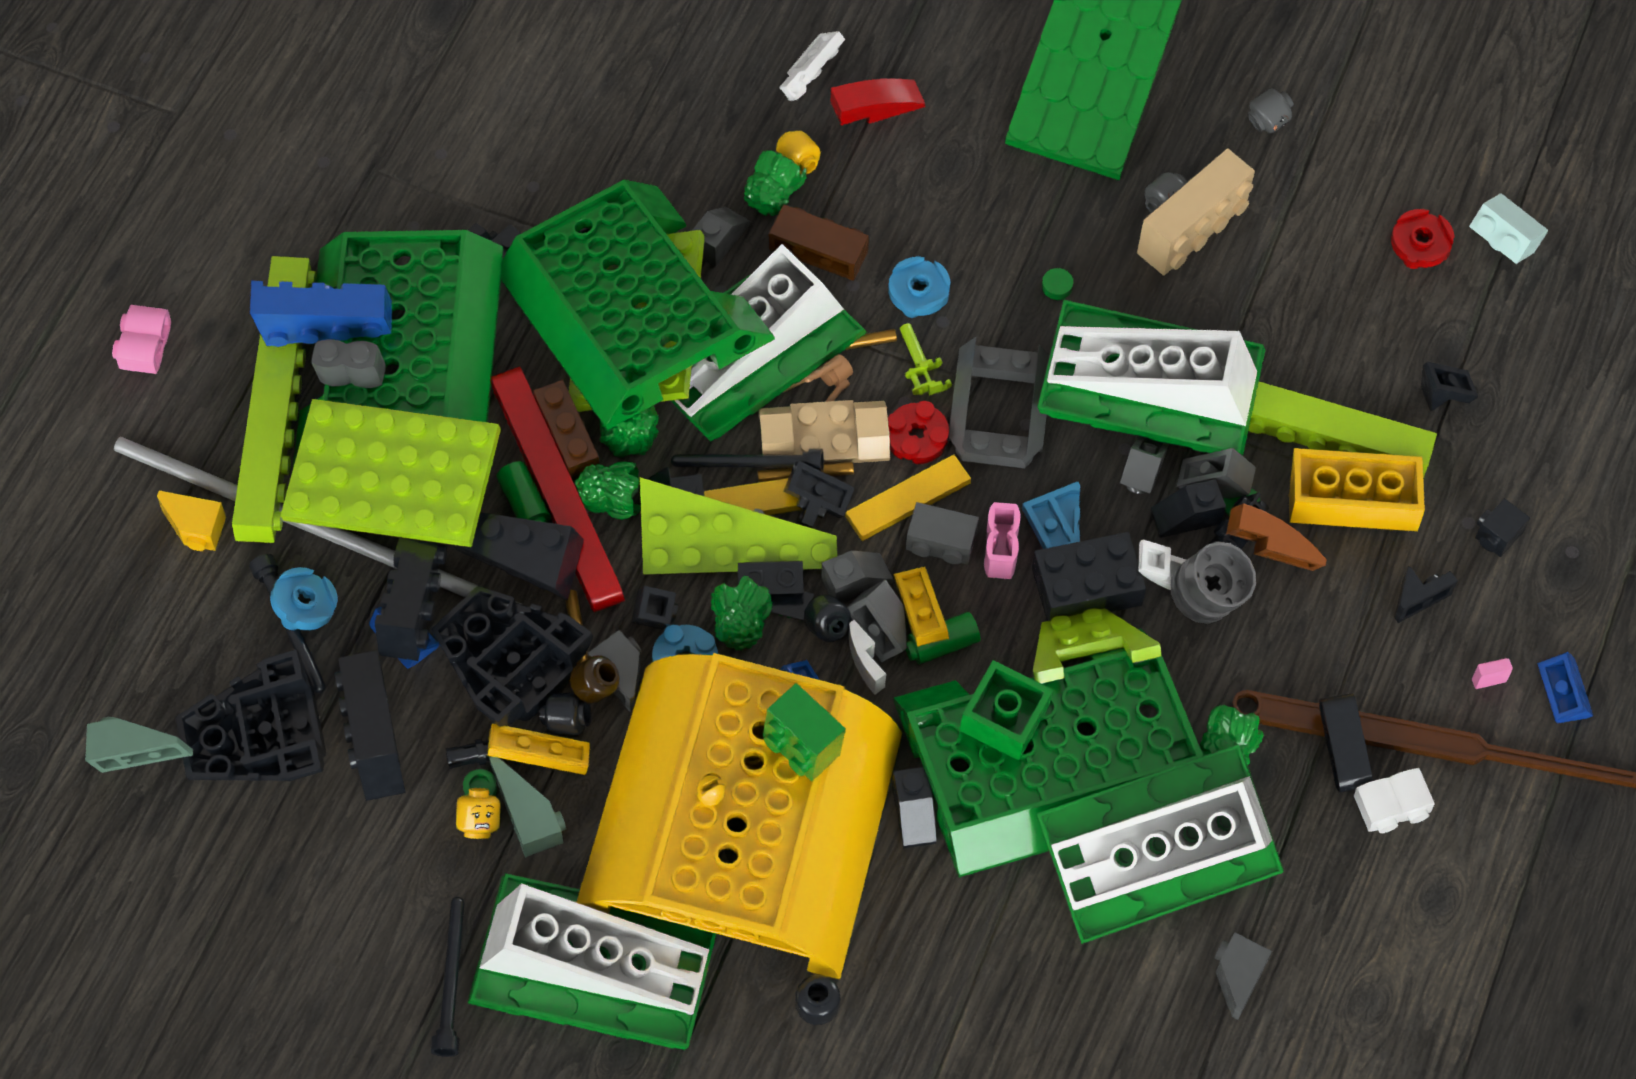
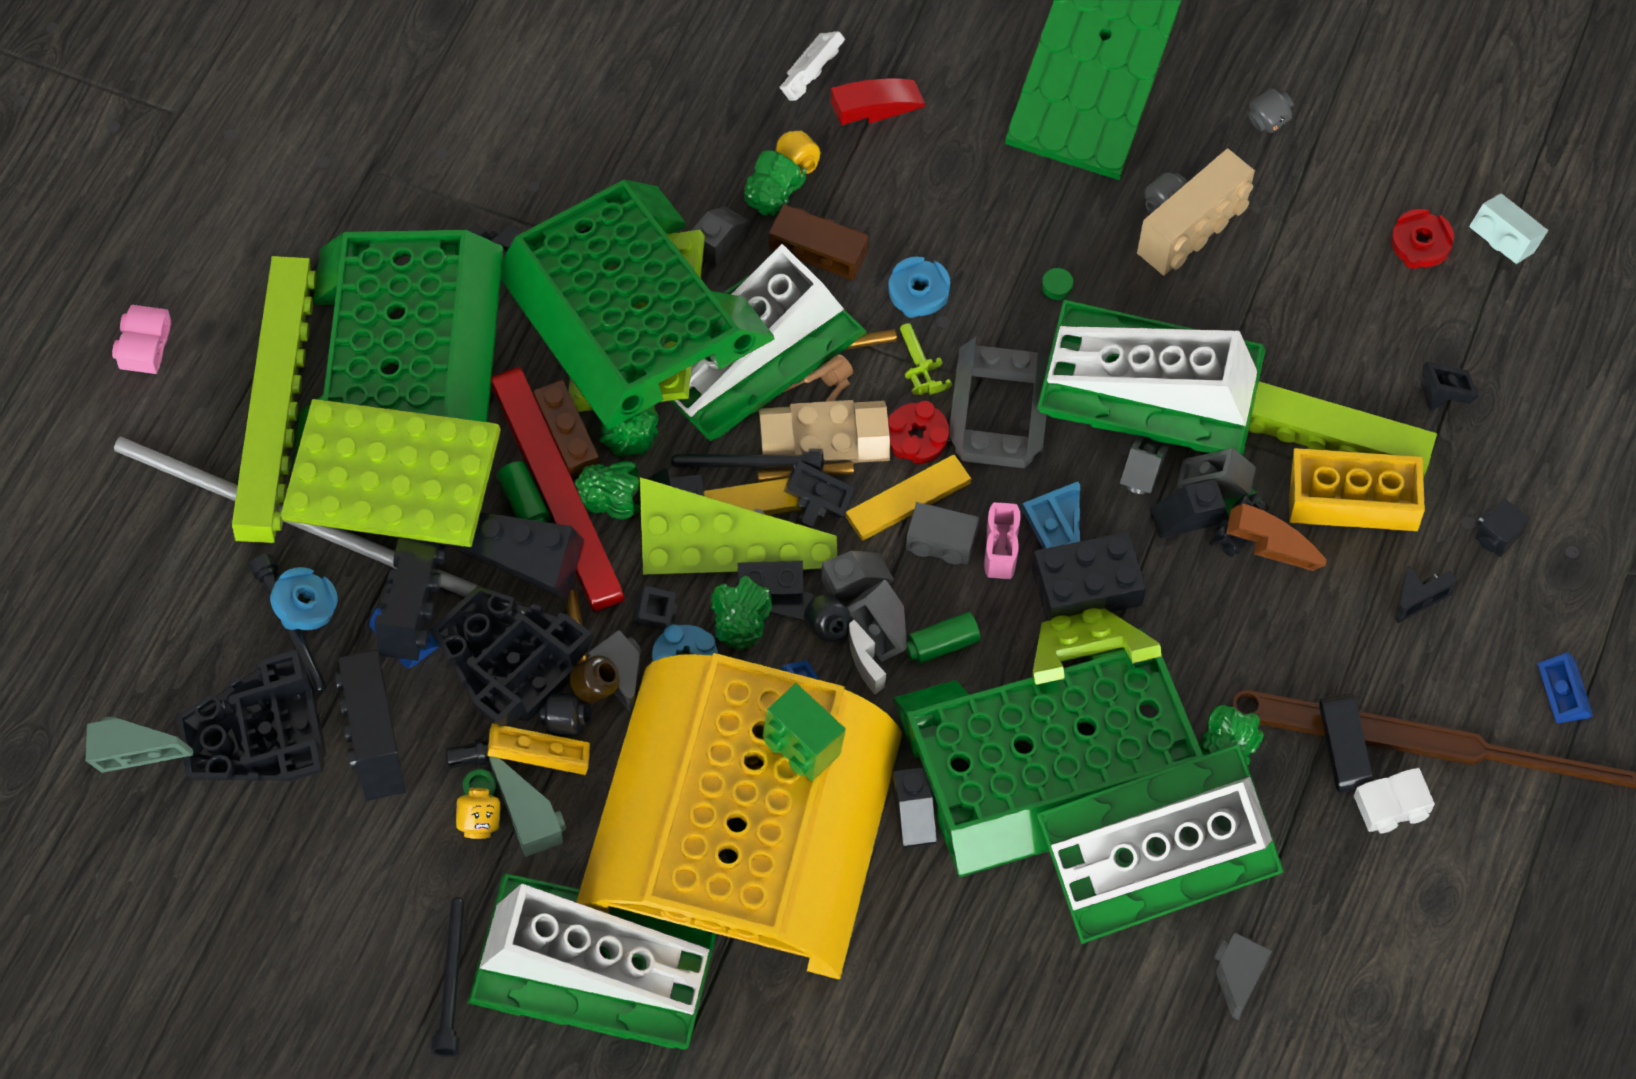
yellow slope [157,491,226,551] -> none
blue wedge [250,281,392,347] -> none
dark grey brick [311,339,386,388] -> none
yellow hinge [697,775,725,806] -> none
black head [795,975,840,1025] -> none
yellow tile [894,567,949,646] -> none
green brick [959,660,1053,760] -> none
white slope [1138,540,1186,590] -> none
flat silver wheel [1171,542,1256,624] -> none
bright pink tile [1472,658,1513,689] -> none

